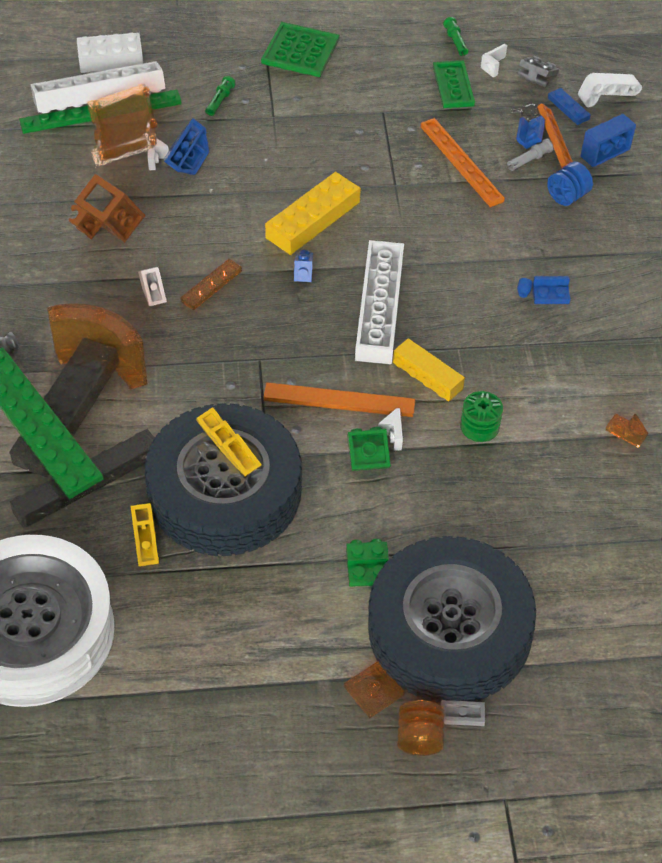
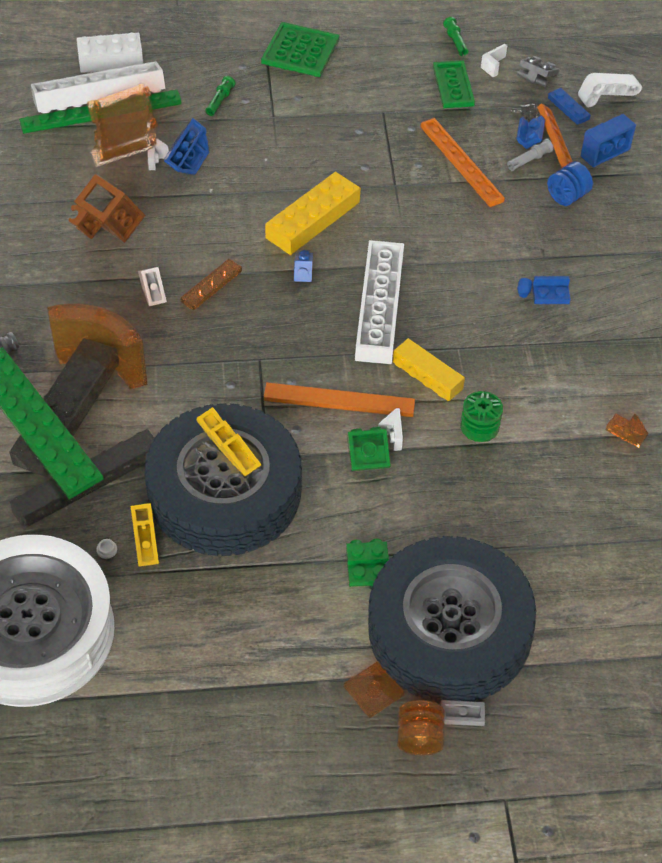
none -> white plate [97,539,117,559]

